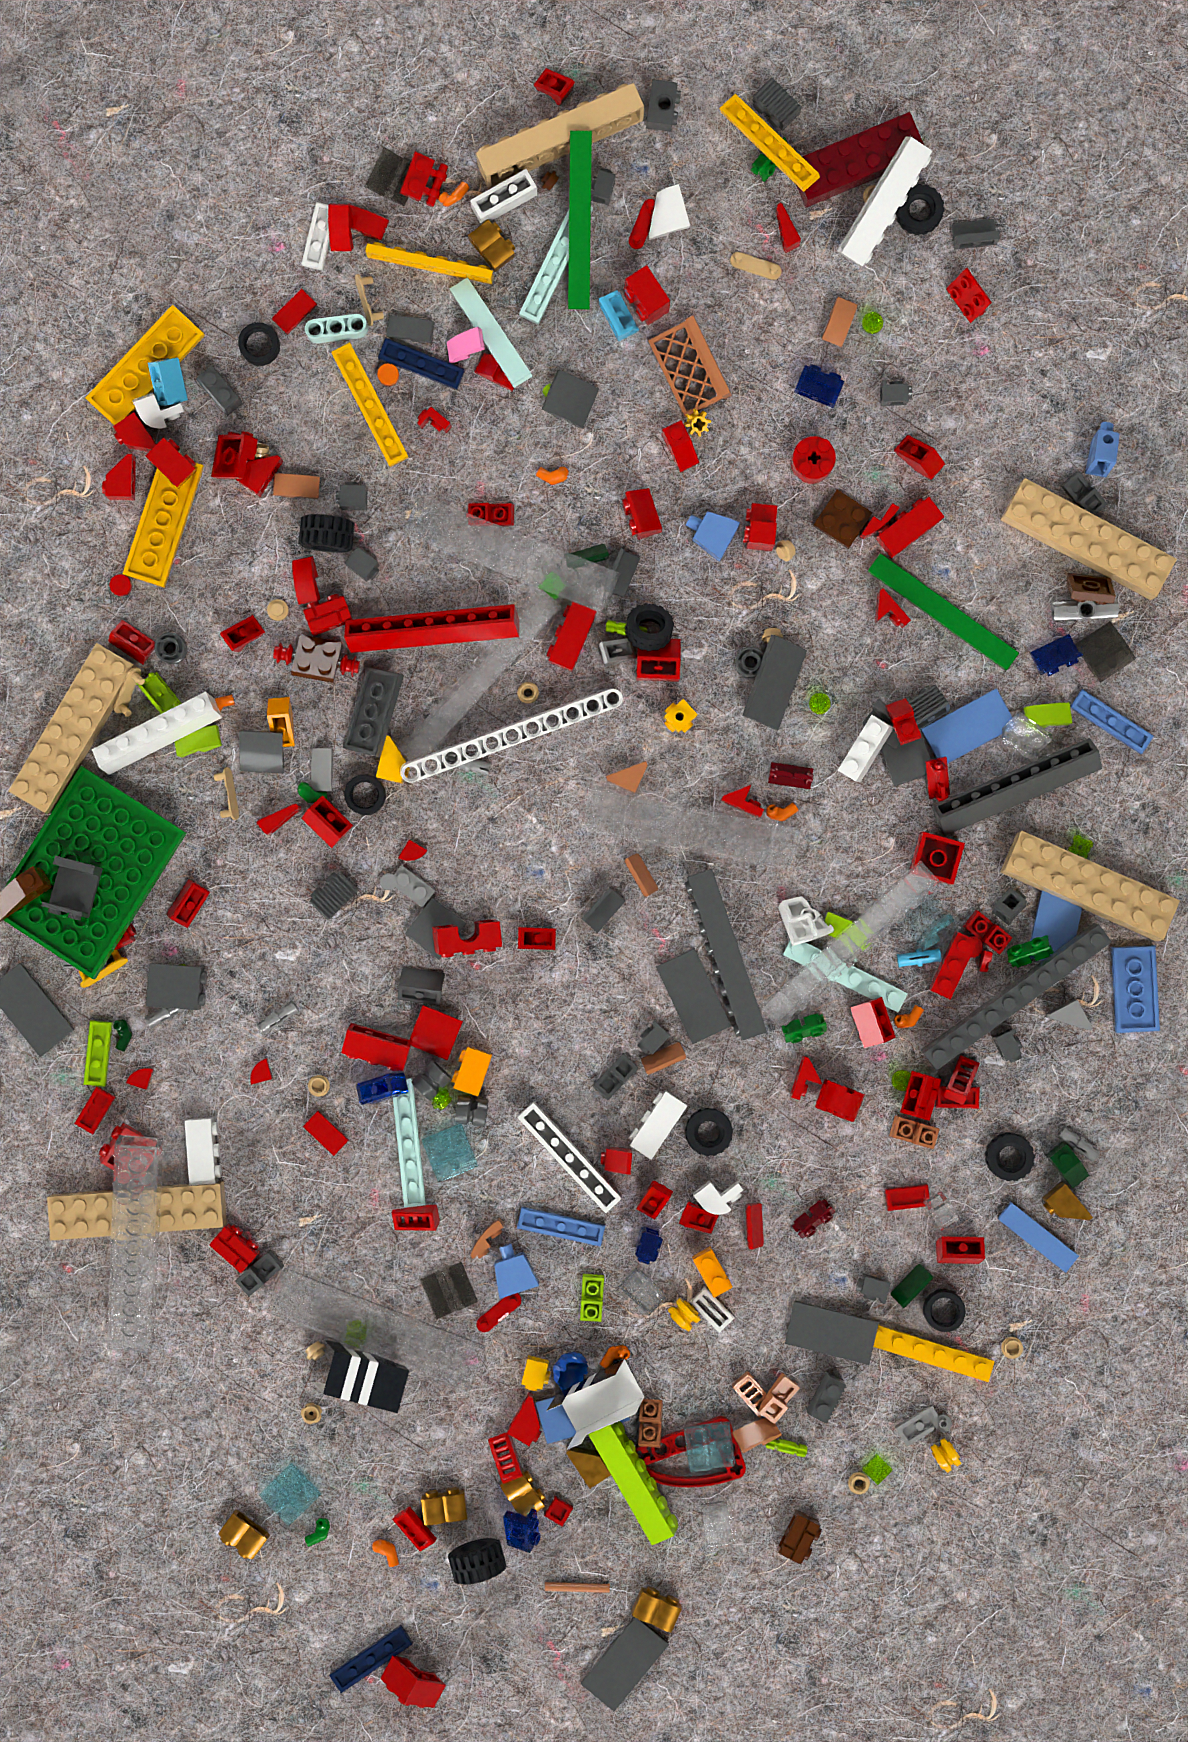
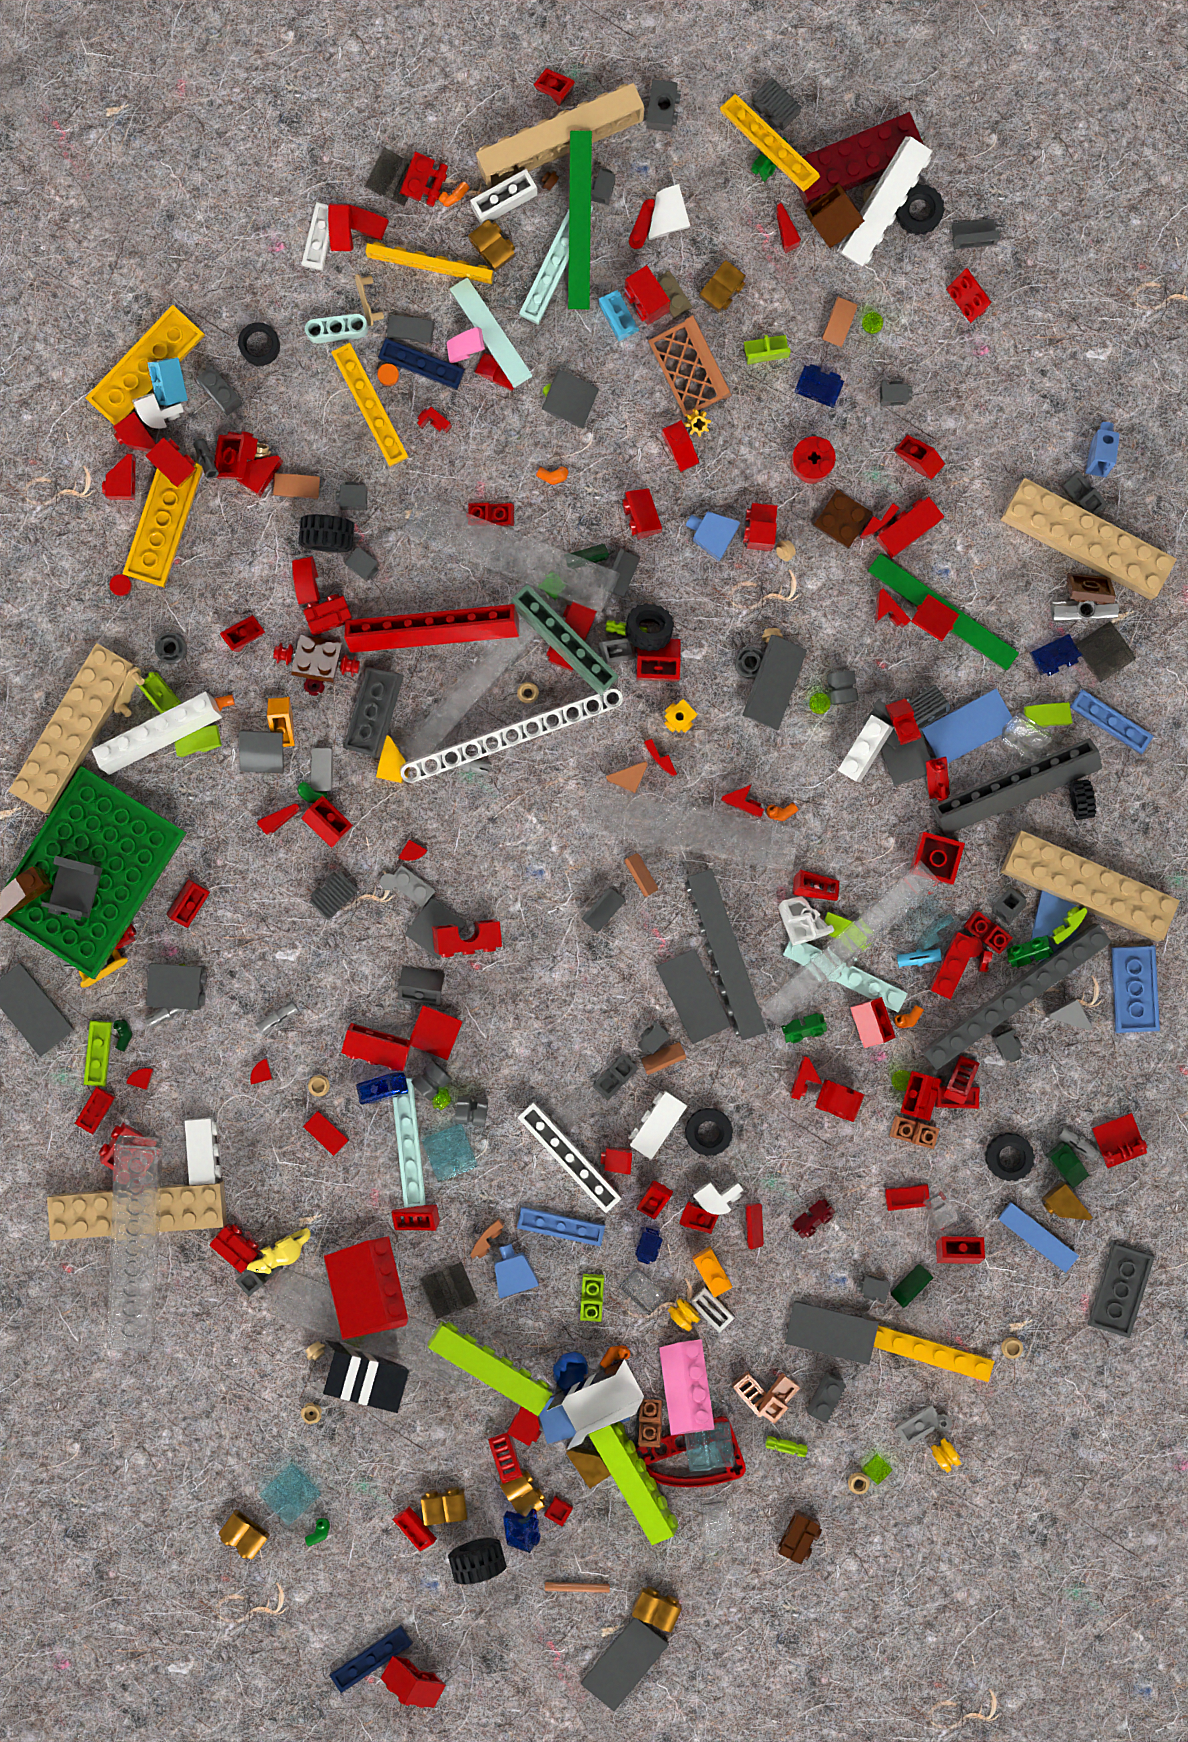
red slope [108,620,155,665] -> none
tan piece [214,767,239,820] -> none
tan plate [267,599,289,621] -> none
red tile [271,288,317,335] -> none
black tyre [344,774,386,815] -> none
orange arm [372,1539,399,1567] -> none
light orange brick [451,1046,493,1096] -> none
red piece [476,1293,522,1332] -> none
red slope [518,927,556,950] -> none
yellow brick [521,1355,551,1391] -> none
tan piece [730,252,782,280] -> none
nougat slope [732,1418,782,1453] -> none
dark red hinge [768,762,814,790] -> none
black tyre [923,1289,966,1332] -> none
clear neon green plate [1068,835,1093,859] -> none
none -> dark grey pin [193,439,219,479]
none -> light yellow animal [247,1228,311,1274]
none -> dark red plate [304,678,325,696]
none -> red slope [324,1236,409,1340]
none -> lime brick [427,1321,552,1416]
none -> sand green brick [510,584,619,696]
none -> red slope [644,739,677,777]
none -> dark tan plate [656,270,692,319]
none -> bright pink slope [659,1339,714,1435]
none -> pearl gold brick [699,260,746,313]
none -> lime panel [743,335,791,365]
none -> red slope [793,869,840,901]
none -> reddish brown slope [804,183,865,248]
none -> dark grey wheel [827,671,859,705]
none -> red piece [911,594,959,642]
none -> lime slope [1049,906,1087,944]
none -> black tyre [1069,779,1096,820]
none -> dark grey tile [1087,1242,1155,1338]
none -> red hinge [1092,1113,1148,1169]

